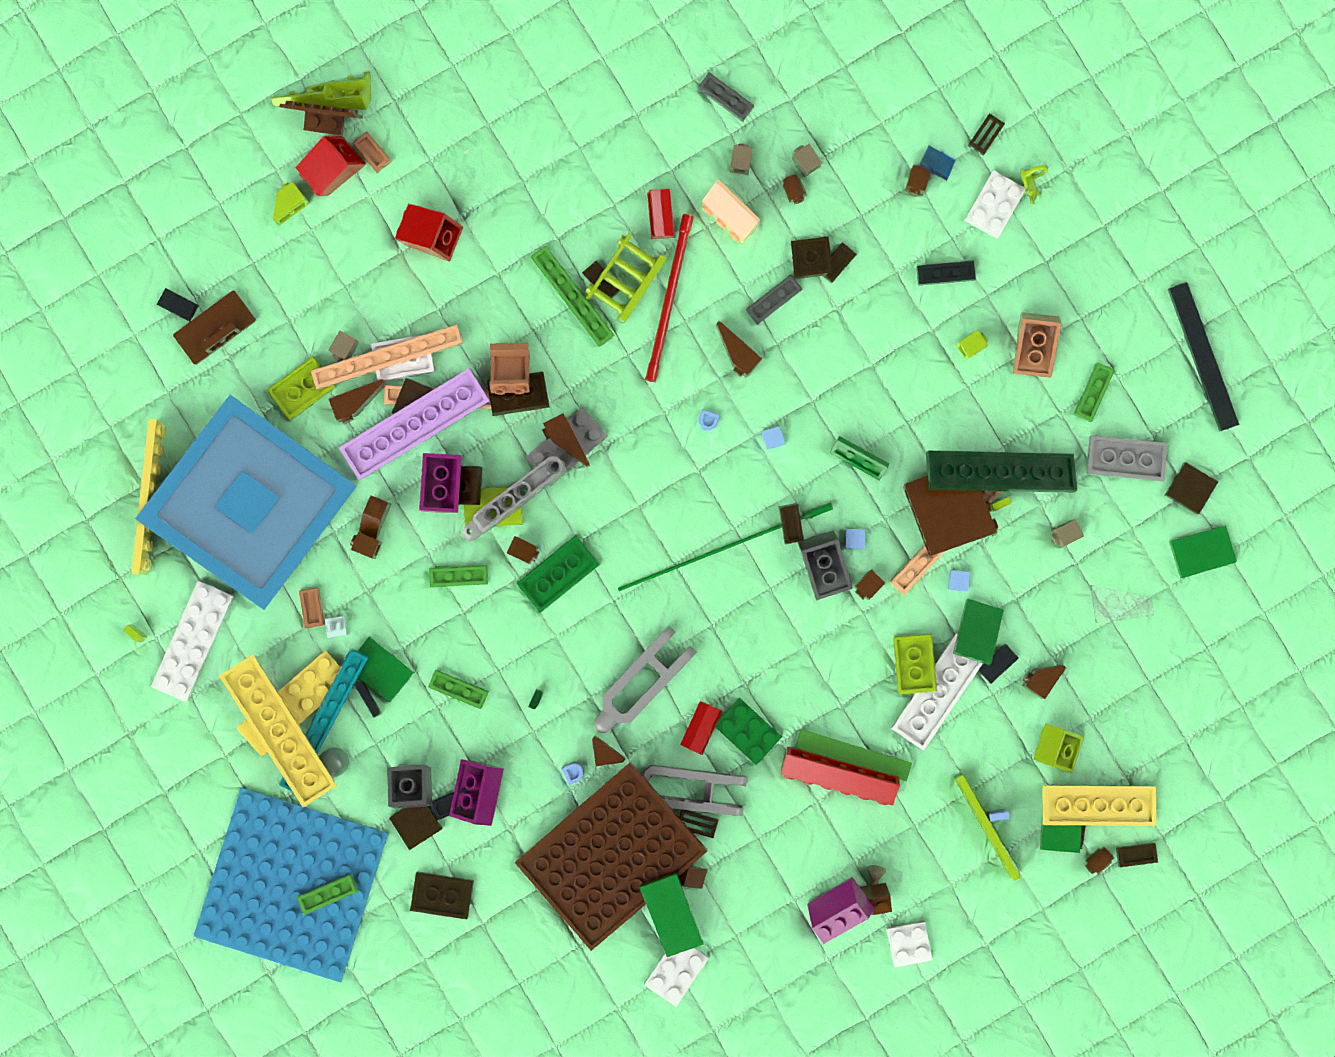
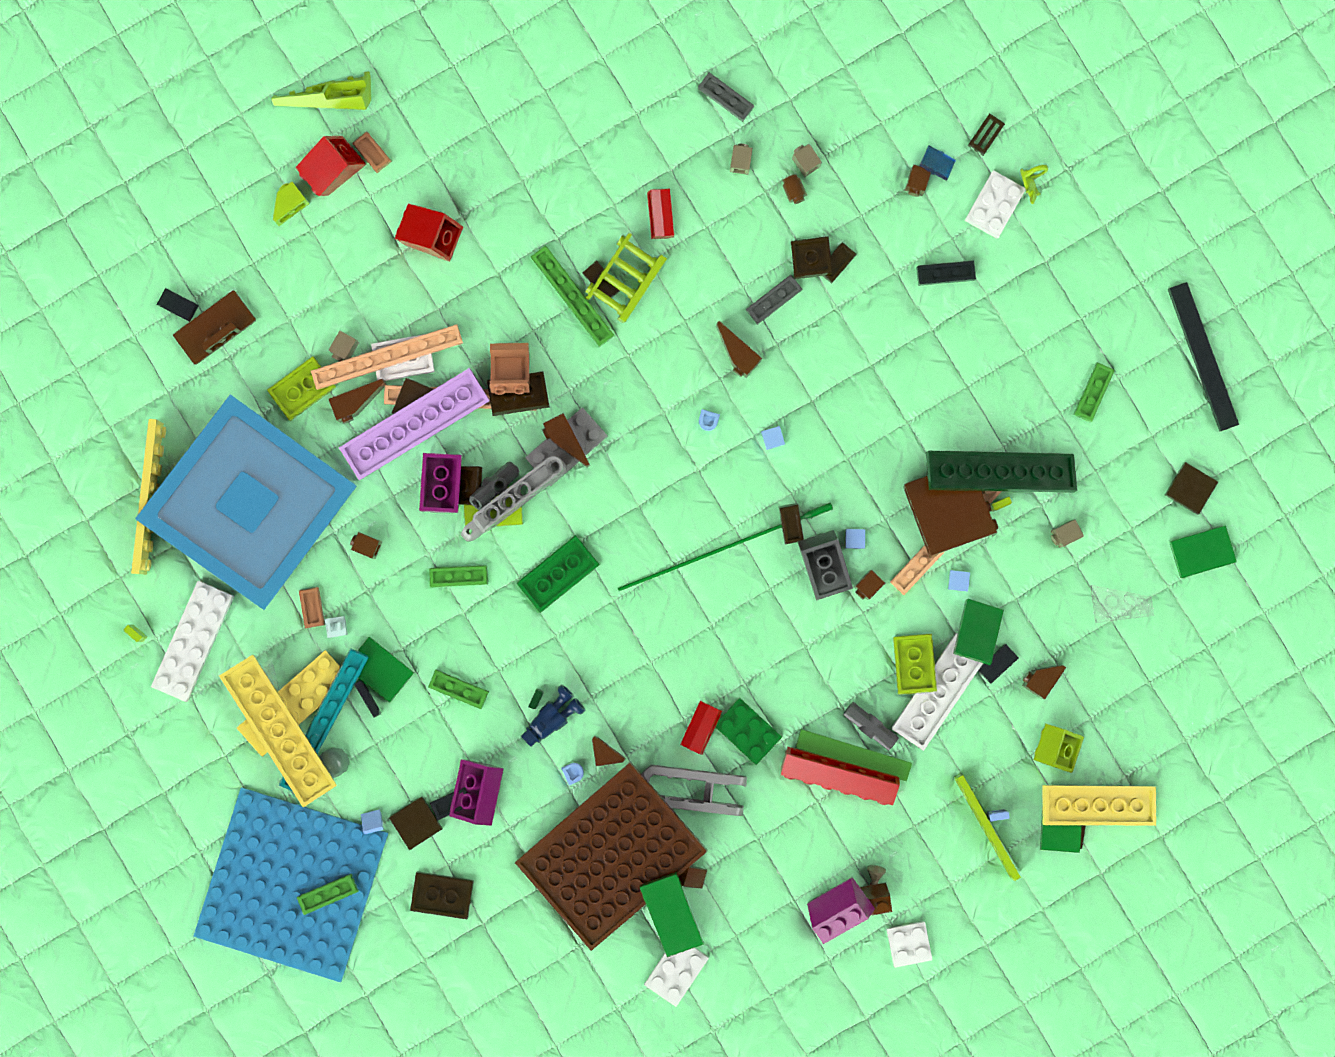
reddish brown bracket [279,100,363,136] -> none
reddish brown slope [359,495,392,539] -> none
dark grey brick [387,765,432,809] -> none
reddish brown slope [507,536,540,564] -> none
light grey piece [594,626,697,733] -> none
red piece [645,214,694,383] -> none
dark brown tile [679,809,719,838] -> none
light nougat slope [702,180,760,244] -> none
green plate [830,436,889,481] -> none
lime brick [956,330,988,361] -> none
nougat slope [1013,312,1061,378] -> none
reddish brown brick [1085,846,1114,875] -> none
light grey plate [1086,435,1168,482] -> none
dark brown tile [1116,843,1158,868] -> none
none -> light blue tile [361,809,384,834]
none -> dark grey piece [469,462,520,510]
none -> dark blue piece [521,684,586,747]
none -> dark grey piece [843,702,899,751]

